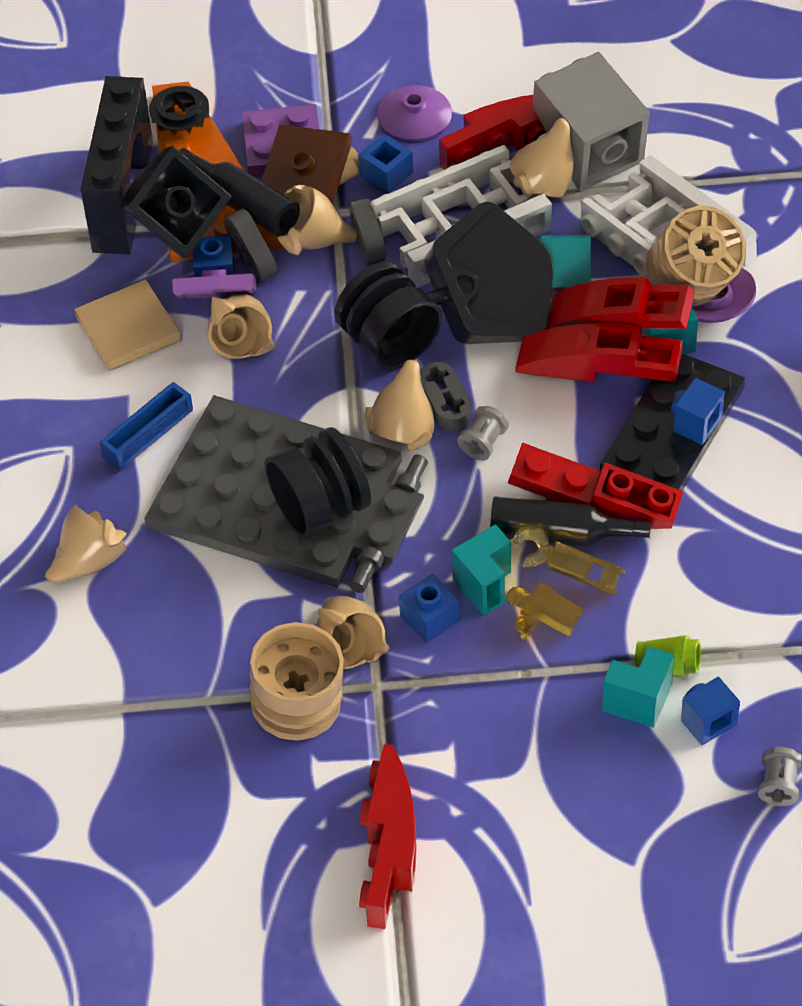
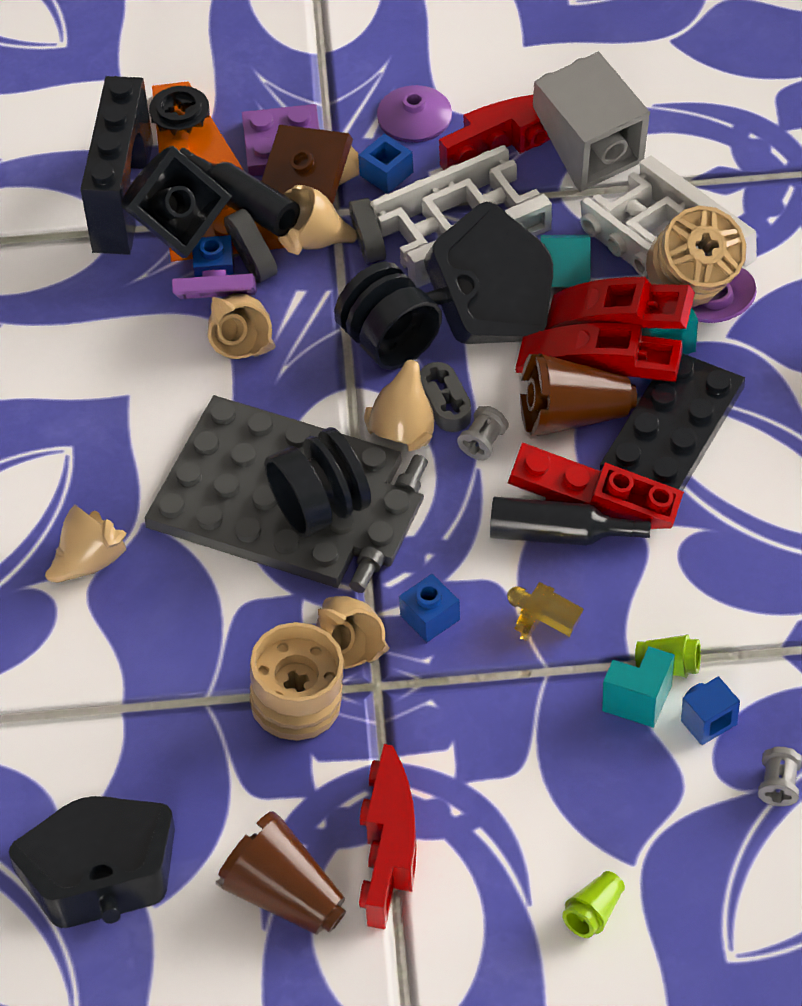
tan tile [74,279,181,371] -> none
blue piece [99,382,193,471] -> none
teal piece [452,524,511,616] -> none
tan hat [510,118,574,198] -> none
clear yellow piece [511,525,626,595] -> none
blue plate [671,378,725,445] -> none
none -> black animal [9,796,175,928]
none -> reddish brown cone [216,811,347,935]
none -> reddish brown cone [520,354,637,436]
none -> lime cone [562,871,625,938]

